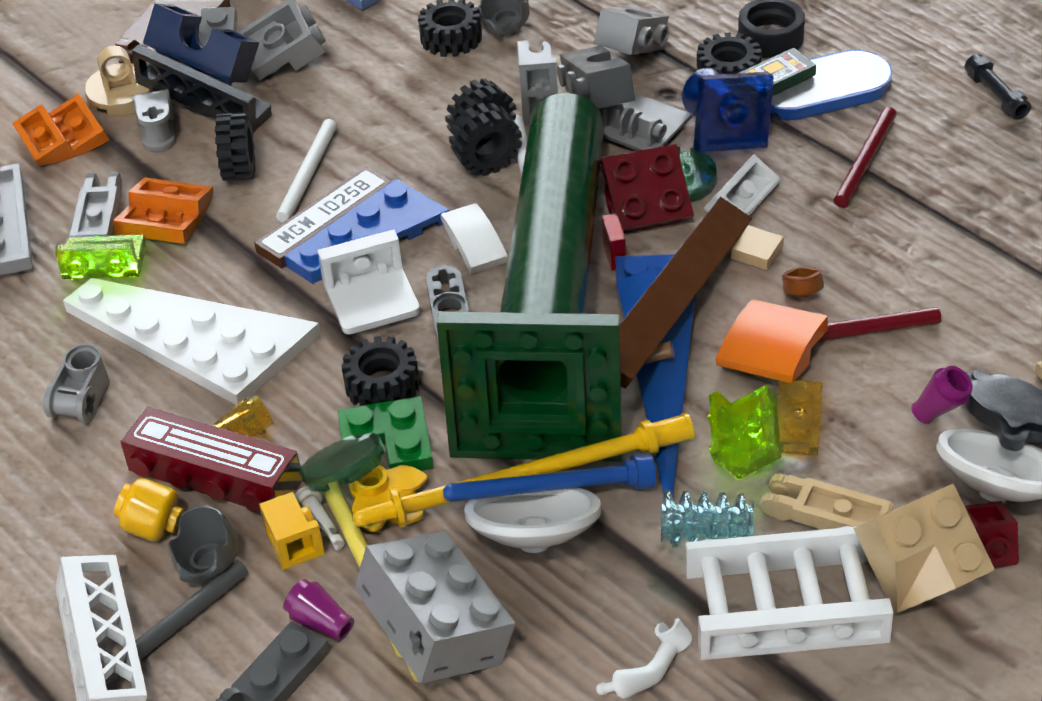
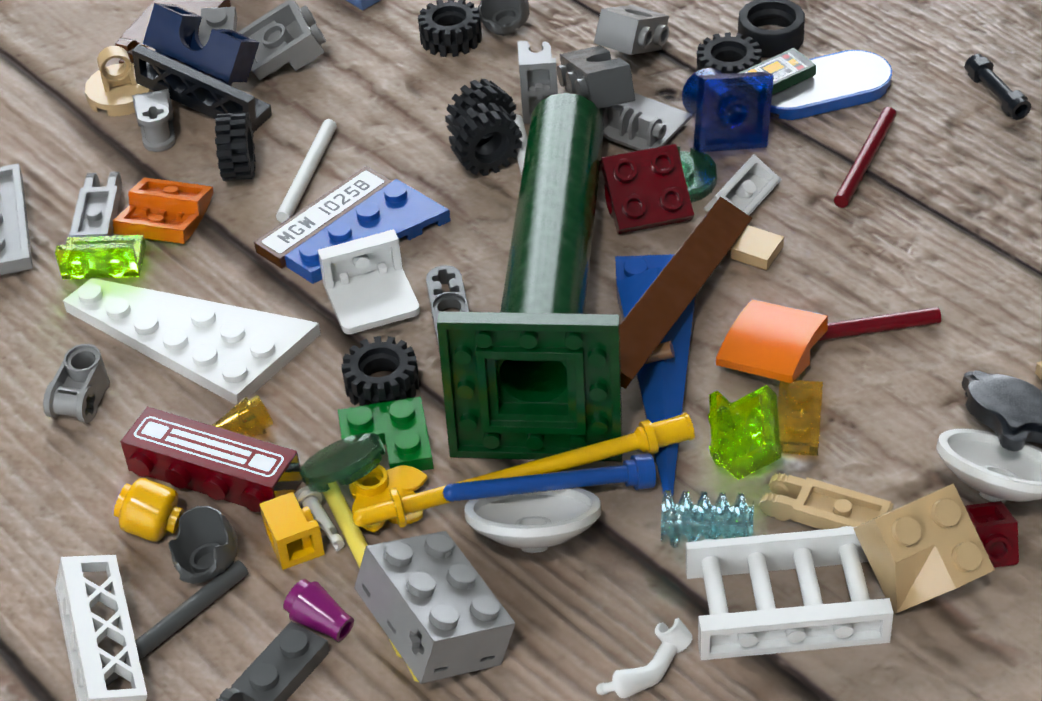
orange slope [12,93,110,166] -> none
white slope [440,203,508,275] -> none
red tile [602,214,626,271] -> none
dark orange tile [782,267,824,298] -> none
magenta cone [911,366,973,424] -> none

